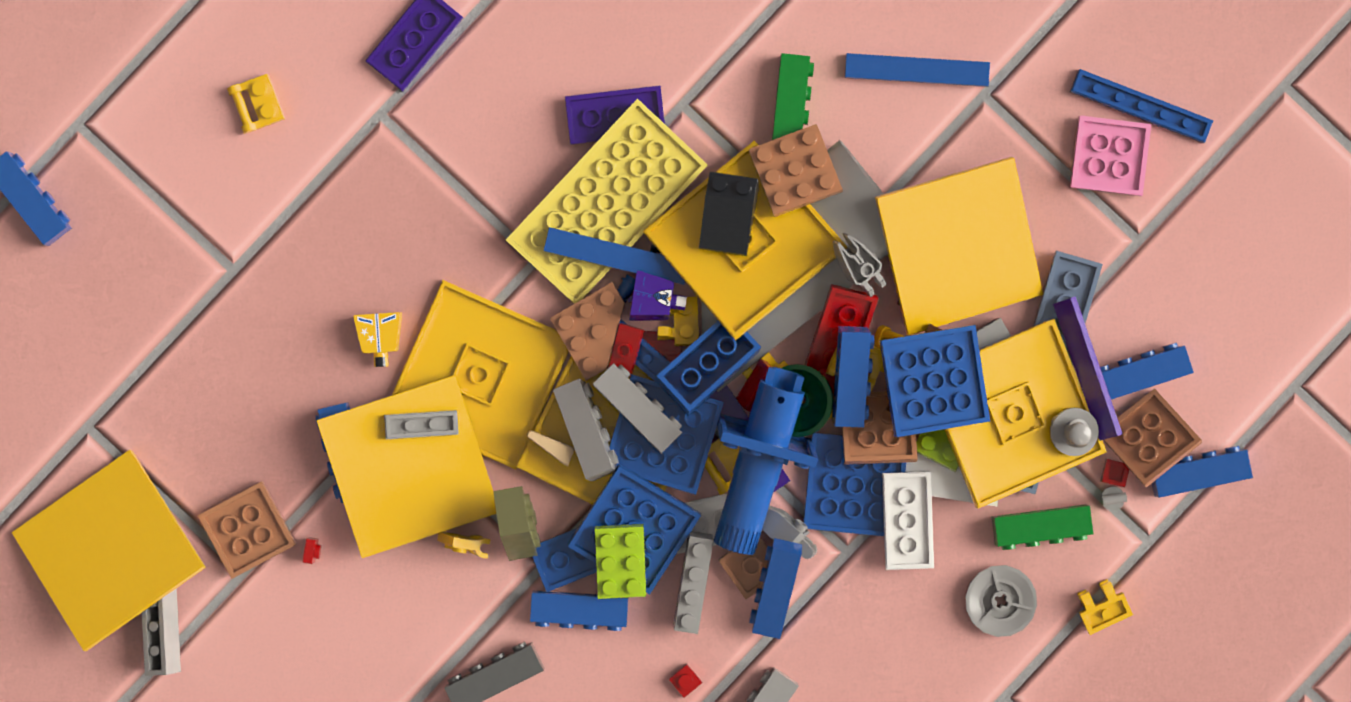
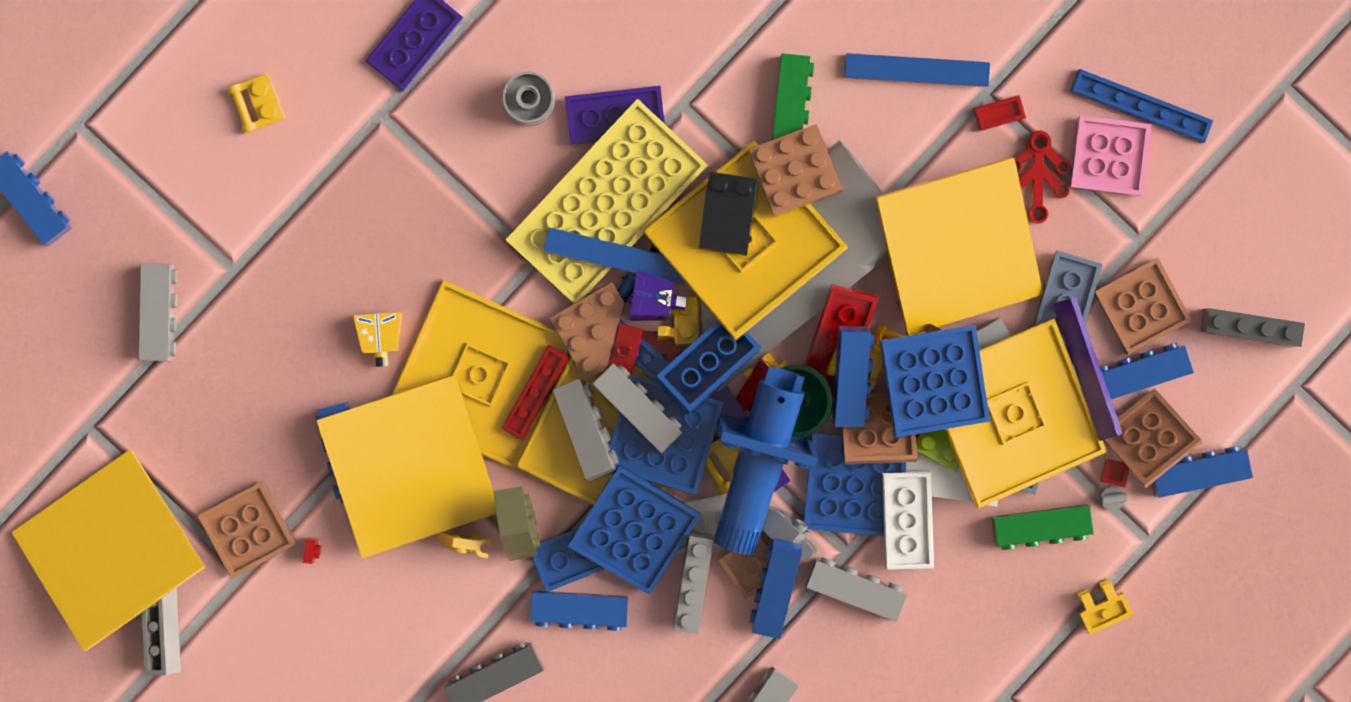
light grey tile [384,410,459,439] -> none
tan slope [527,430,575,466] -> none
lime plate [595,524,646,599] -> none
red plate [669,664,703,698] -> none
light grey hinge [833,233,887,297] -> none
light grey piece [965,565,1037,637] -> none
light grey plate [1050,408,1099,456] -> none
none -> light grey brick [139,264,178,361]
none -> red tile [501,345,570,441]
none -> light grey wheel [502,72,555,126]
none -> light grey brick [805,557,907,622]
none -> red tile [973,95,1026,132]
none -> red plant [1015,130,1070,224]
none -> nougat plate [1094,257,1192,355]
none -> dark grey brick [1200,308,1305,347]

